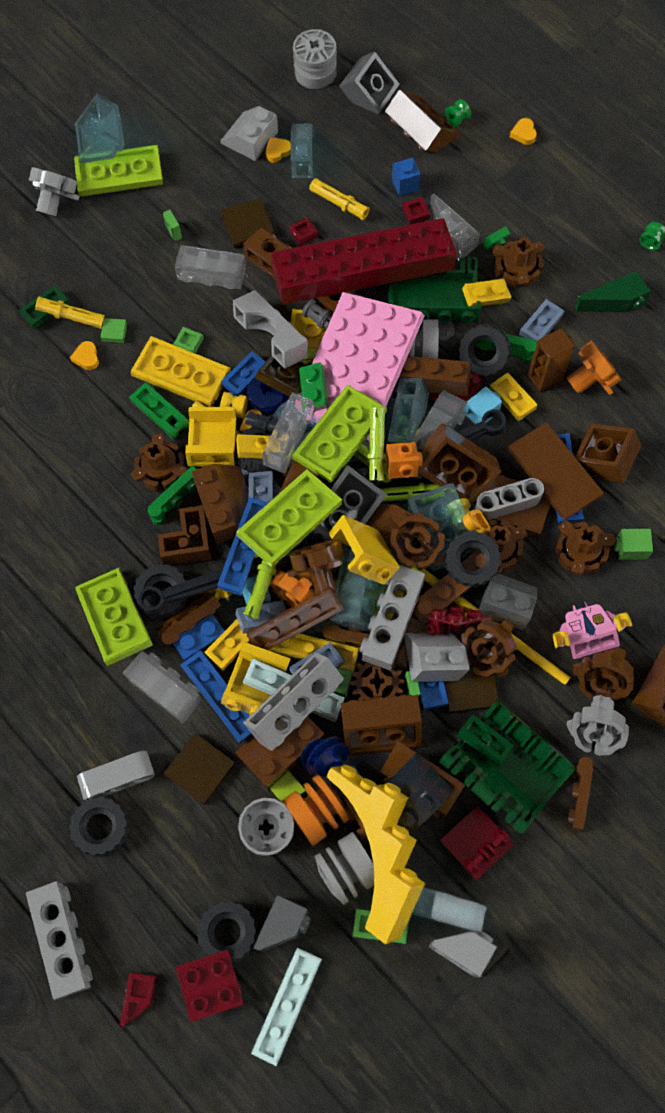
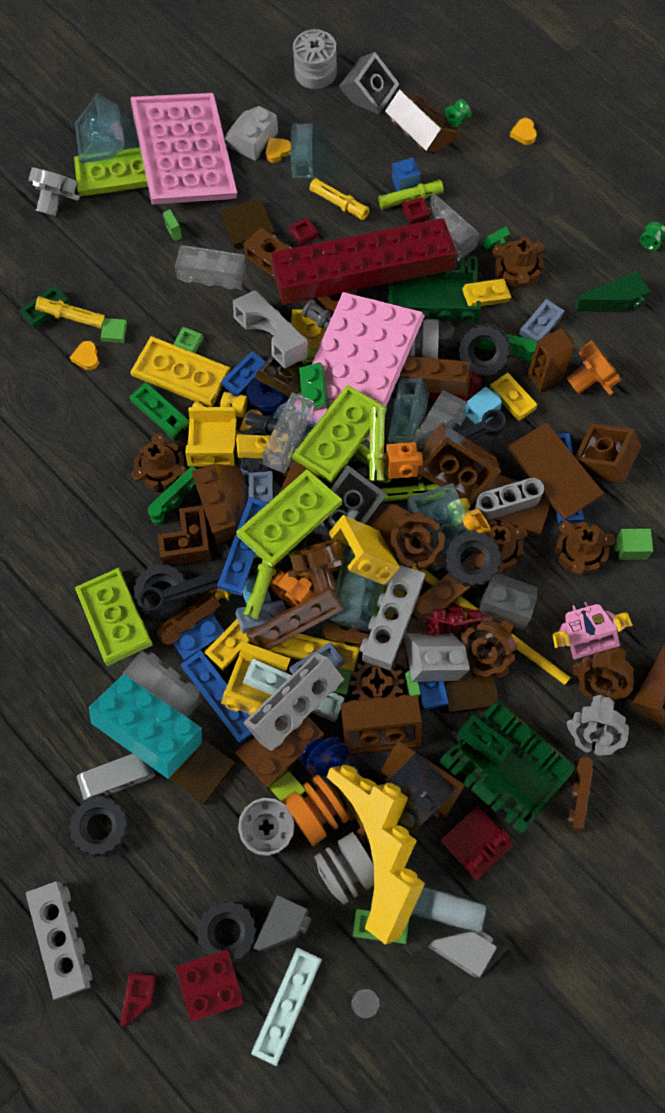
none -> teal brick [89,674,202,779]
none -> bright pink plate [131,93,237,204]
none -> clear plate [352,989,379,1018]
none -> lime pin [378,180,444,210]

